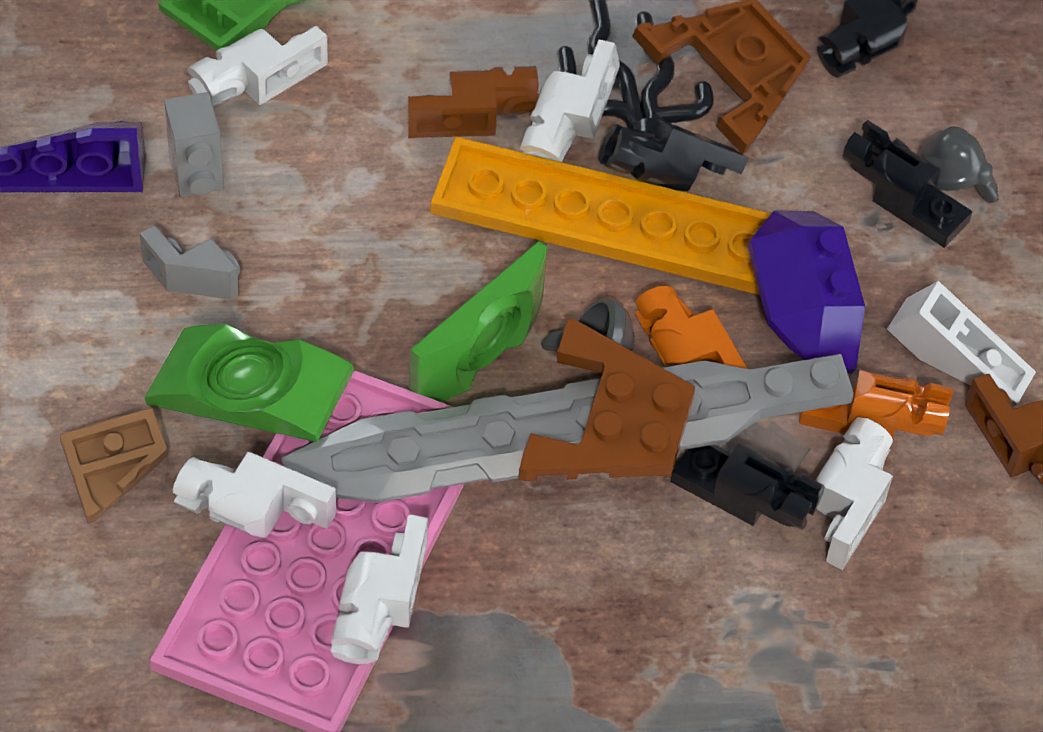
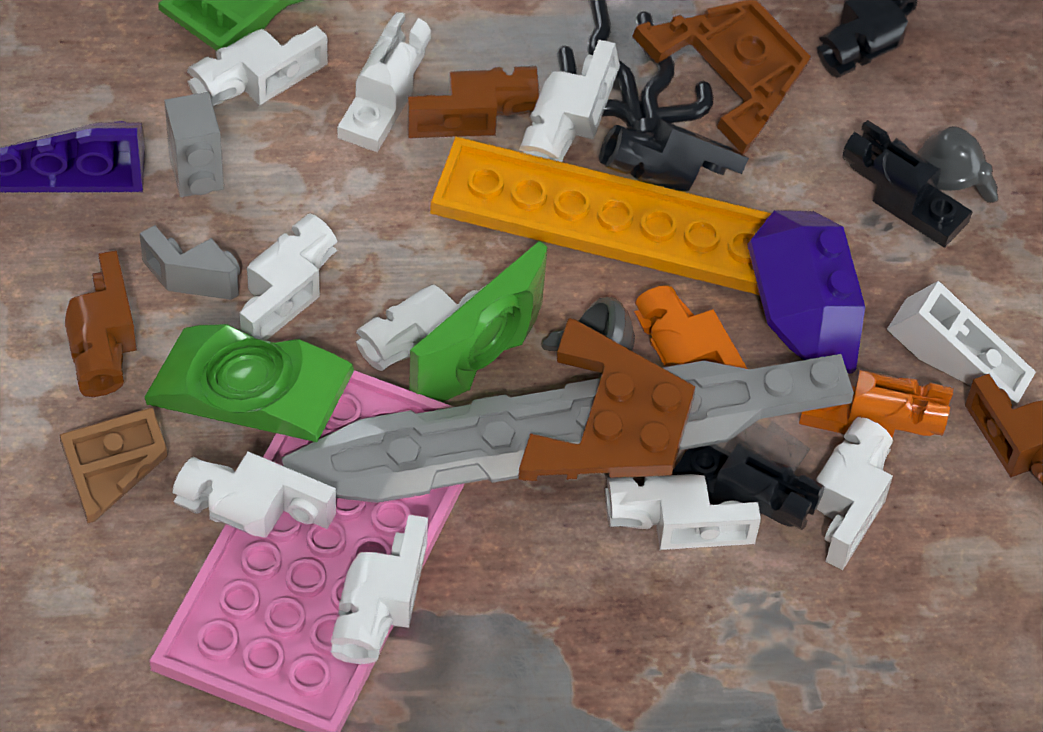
none -> dark orange plate [65,250,137,397]
none -> white plate [240,214,338,341]
none -> white plate [337,12,431,152]
none -> white plate [356,285,484,371]
none -> white plate [605,474,761,550]

